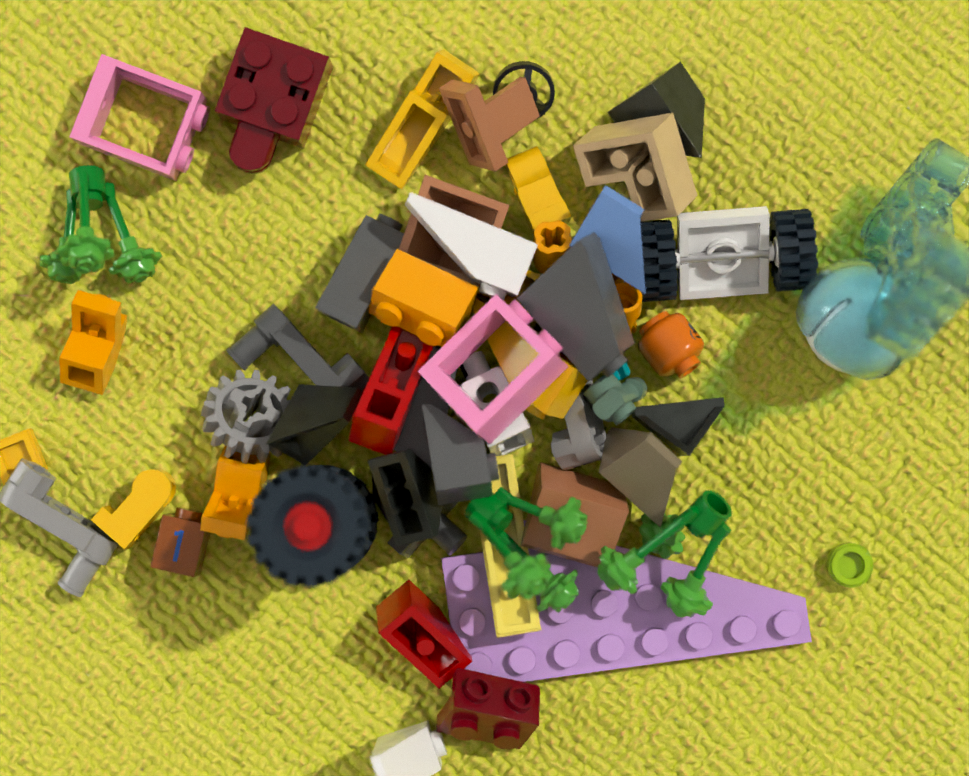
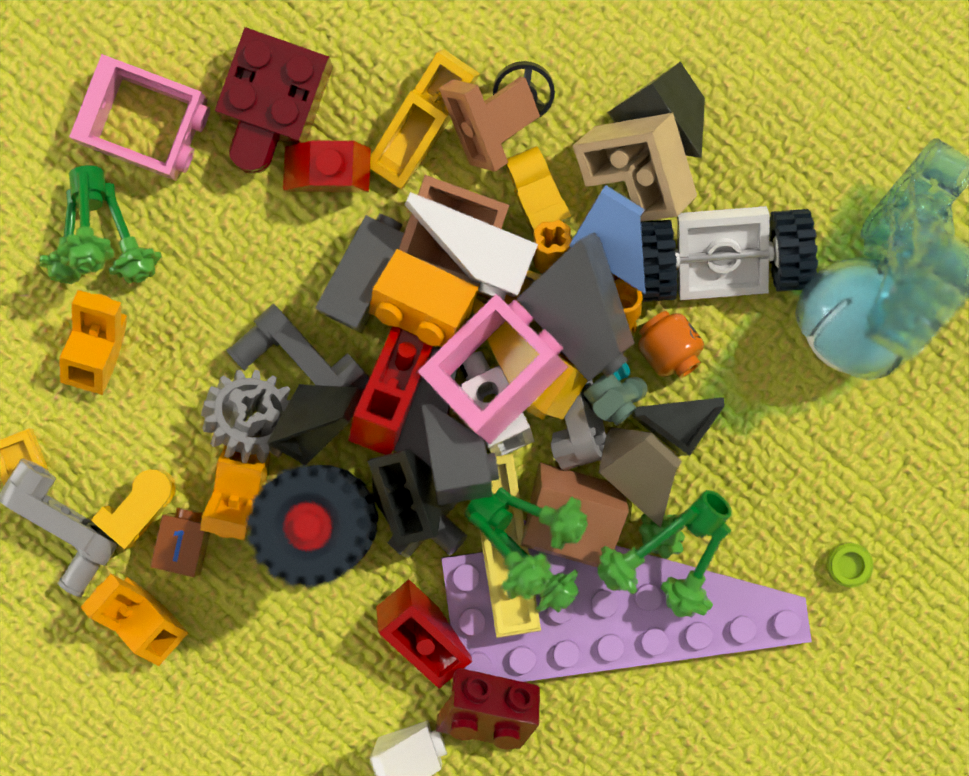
none -> light orange brick [81,574,188,666]
none -> red slope [283,140,371,192]

